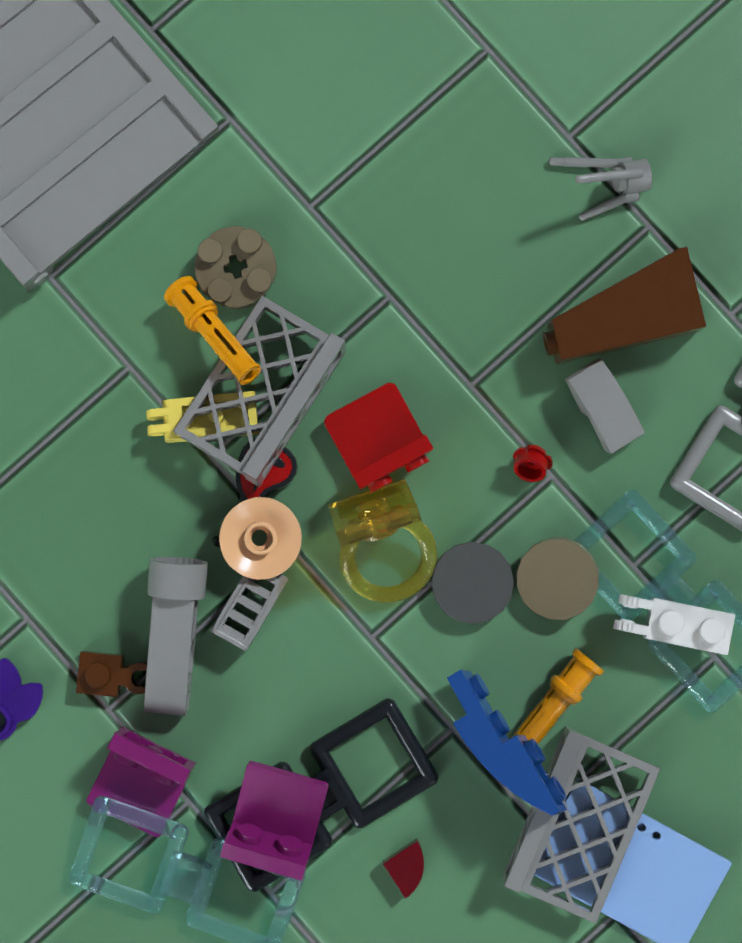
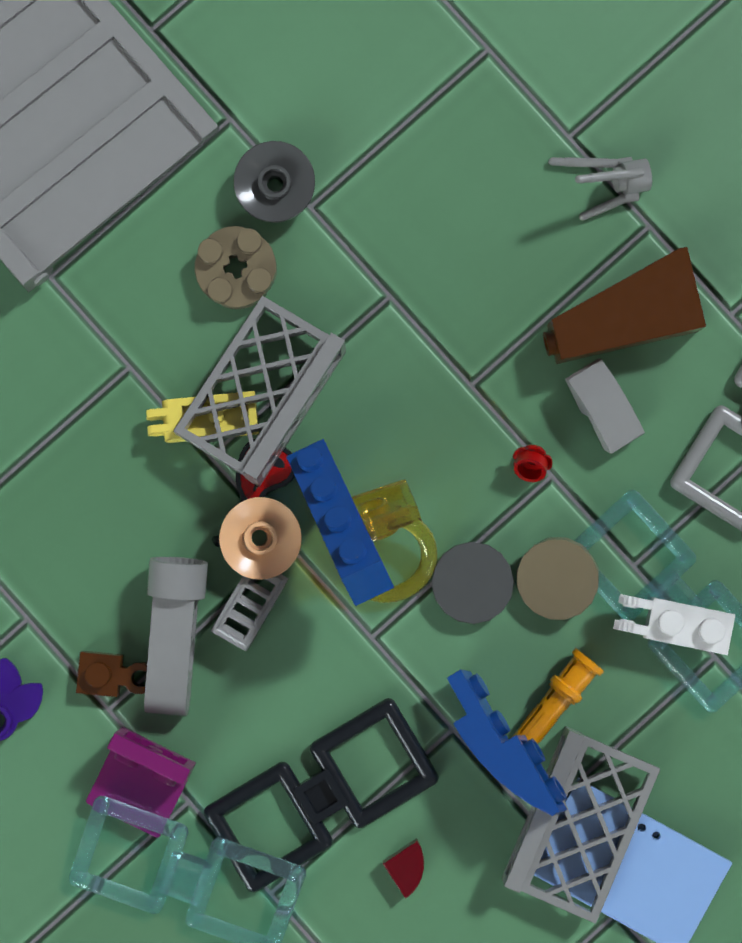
light orange pin [164,276,261,385] -> none
magenta bracket [220,761,329,881] -> none
red bracket [324,383,434,493] -> none
none -> dark grey dish [234,141,315,223]
none -> blue arch [286,439,395,606]

